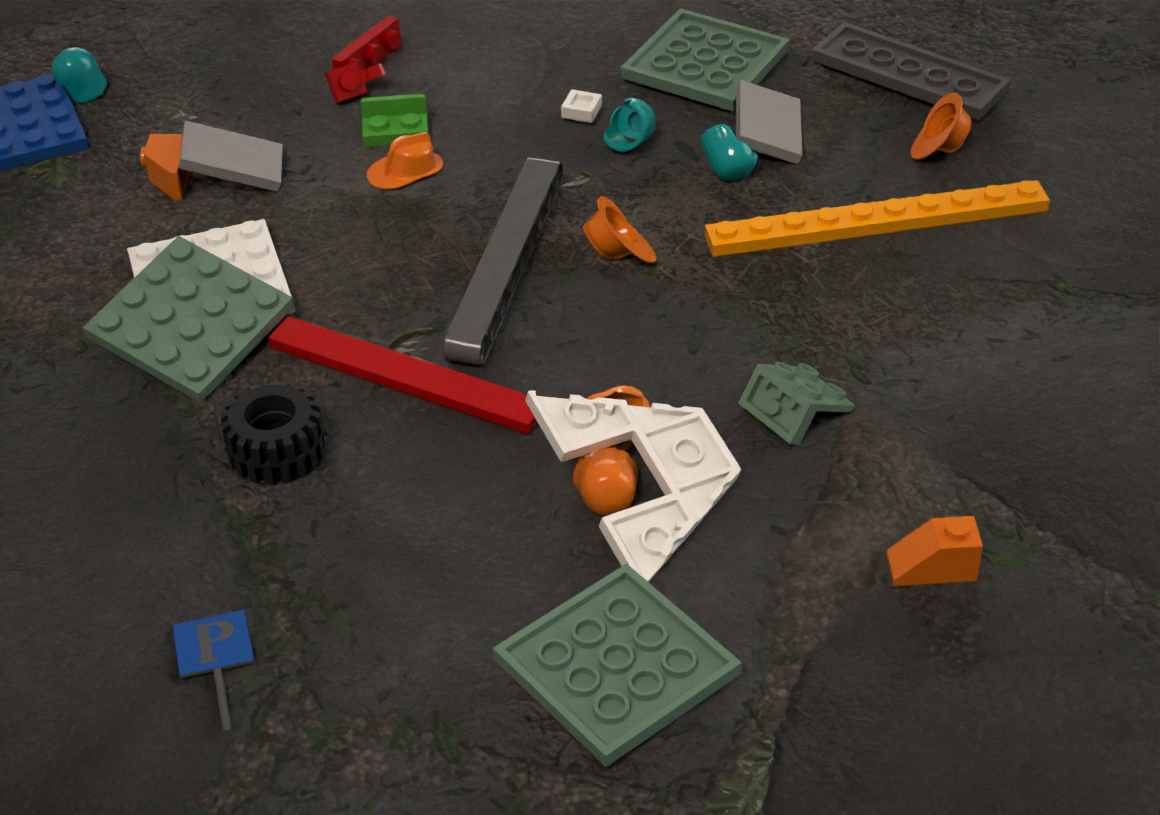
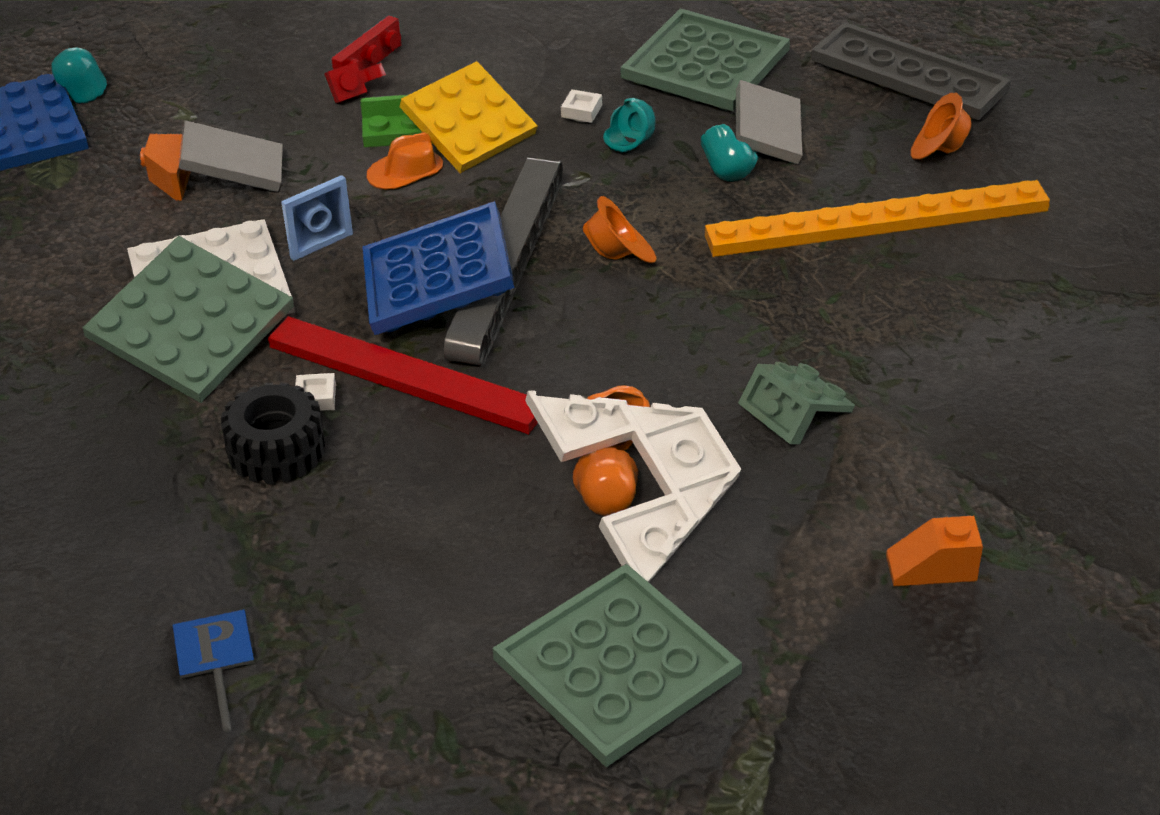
none -> light blue slope [281,175,353,261]
none -> white plate [295,373,336,411]
none -> blue plate [363,201,515,335]
none -> yellow plate [400,61,538,173]

